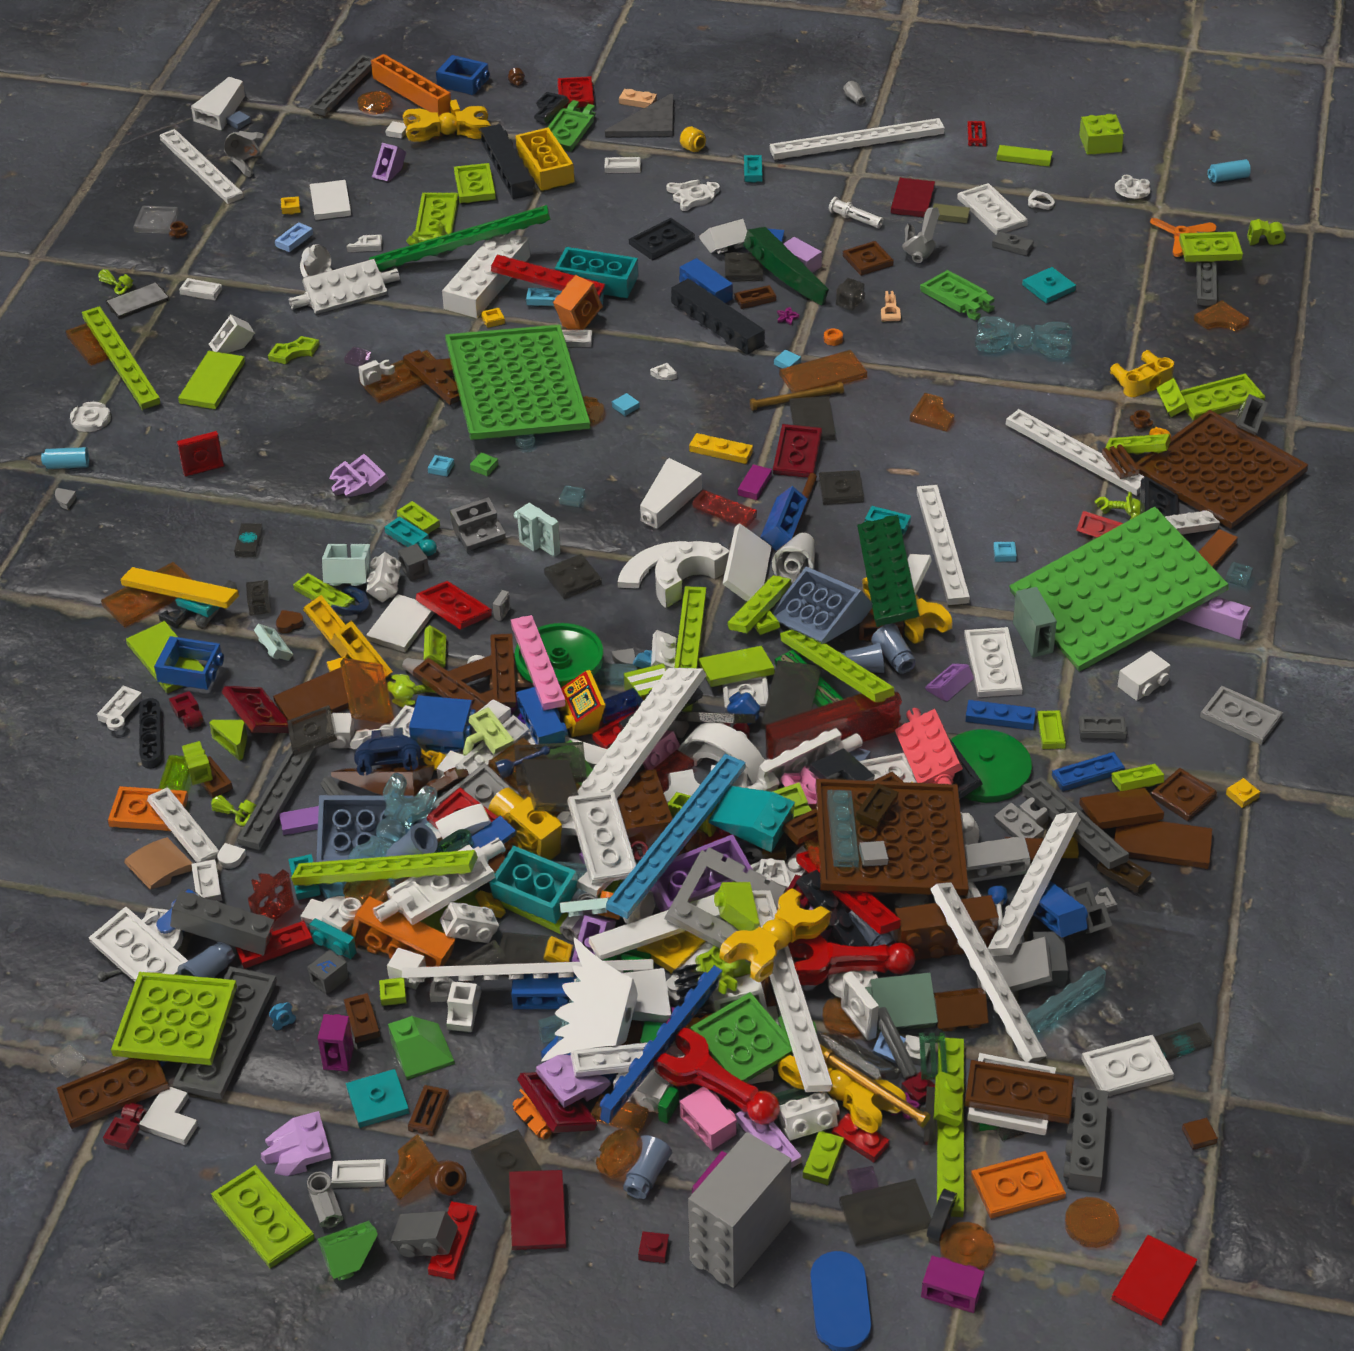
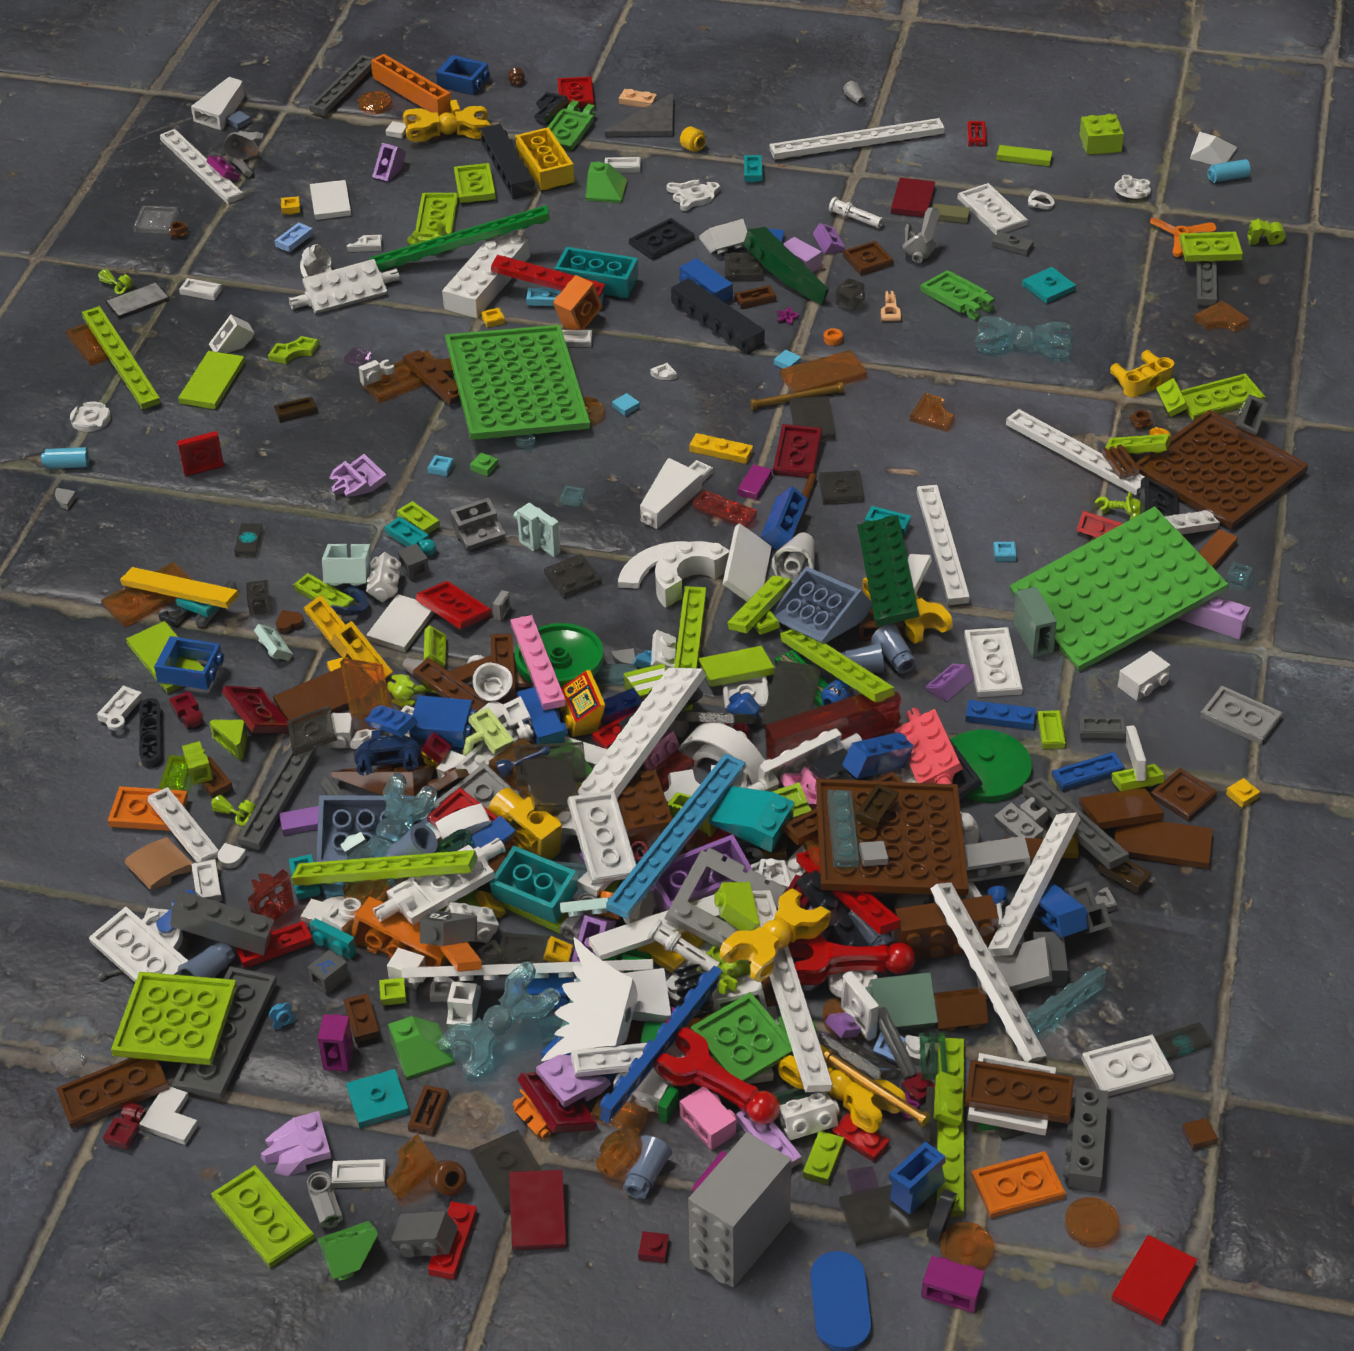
none -> magenta plate [206,155,240,182]
none -> dark brown tile [274,396,318,422]
none -> light aqua plate [340,832,370,860]
none -> blue plate [365,705,418,737]
none -> dark grey slope [420,910,477,946]
none -> dark red plate [421,732,451,764]
none -> clear light blue piece [437,961,561,1080]
none -> orange tile [438,942,482,972]
none -> white helmet [473,662,512,701]
none -> white plate [500,696,534,742]
none -> bright green slope [586,162,627,203]
none -> white pin [647,919,720,973]
none -> white tile [689,460,713,483]
none -> medium lavender slope [813,223,846,254]
none -> blue head [821,679,855,713]
none -> medium lavender plate [825,1012,862,1038]
none -> blue brick [842,732,914,779]
none -> blue hips [889,1141,946,1214]
none -> white tile [1126,726,1146,781]
none -> white slope [1190,132,1237,165]

